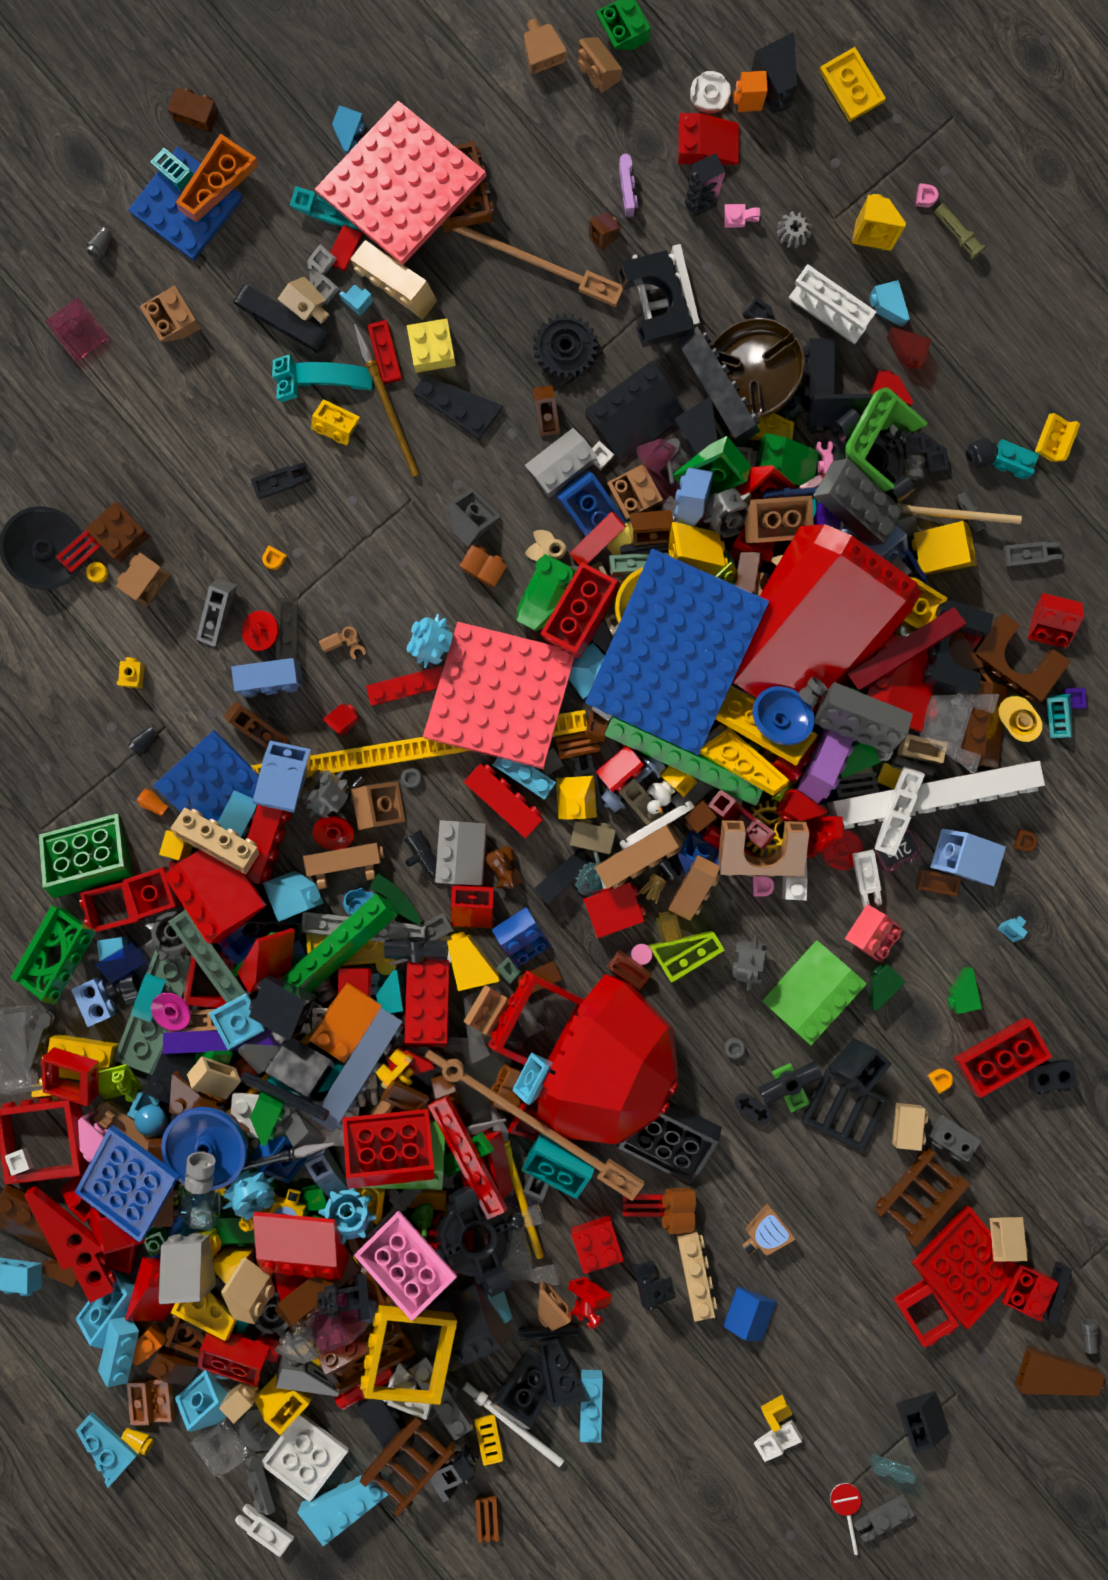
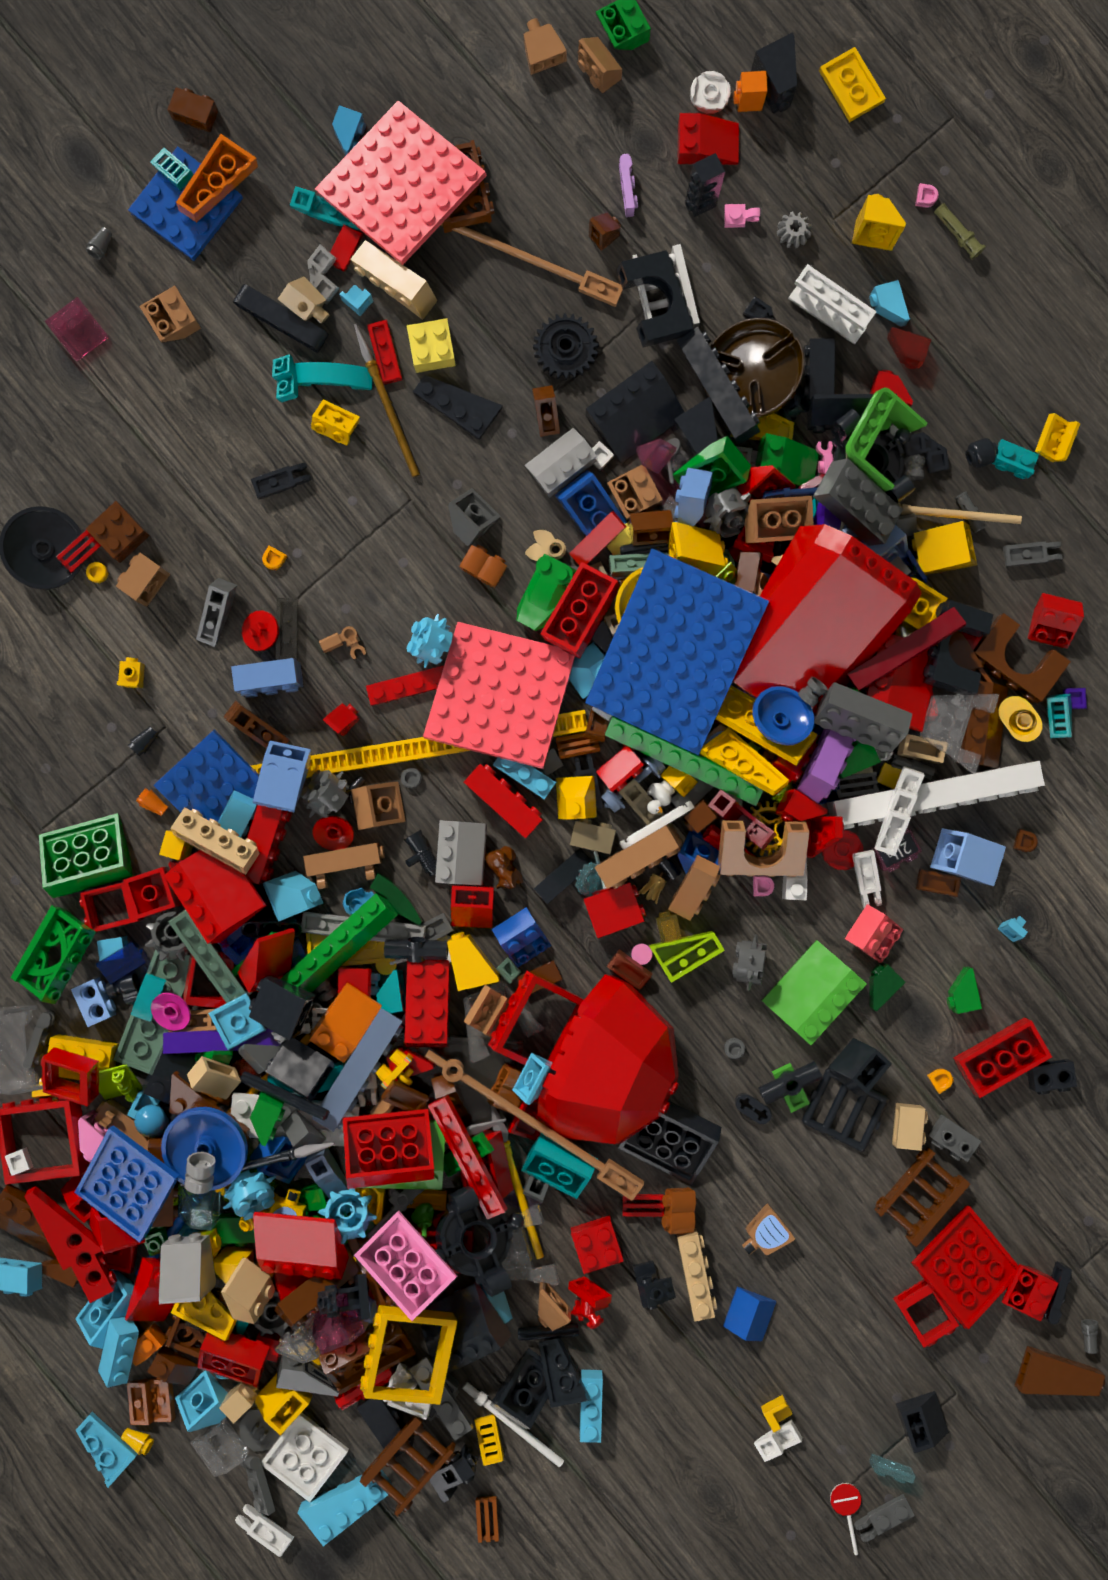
tan piece [989,1217,1028,1261] -> none

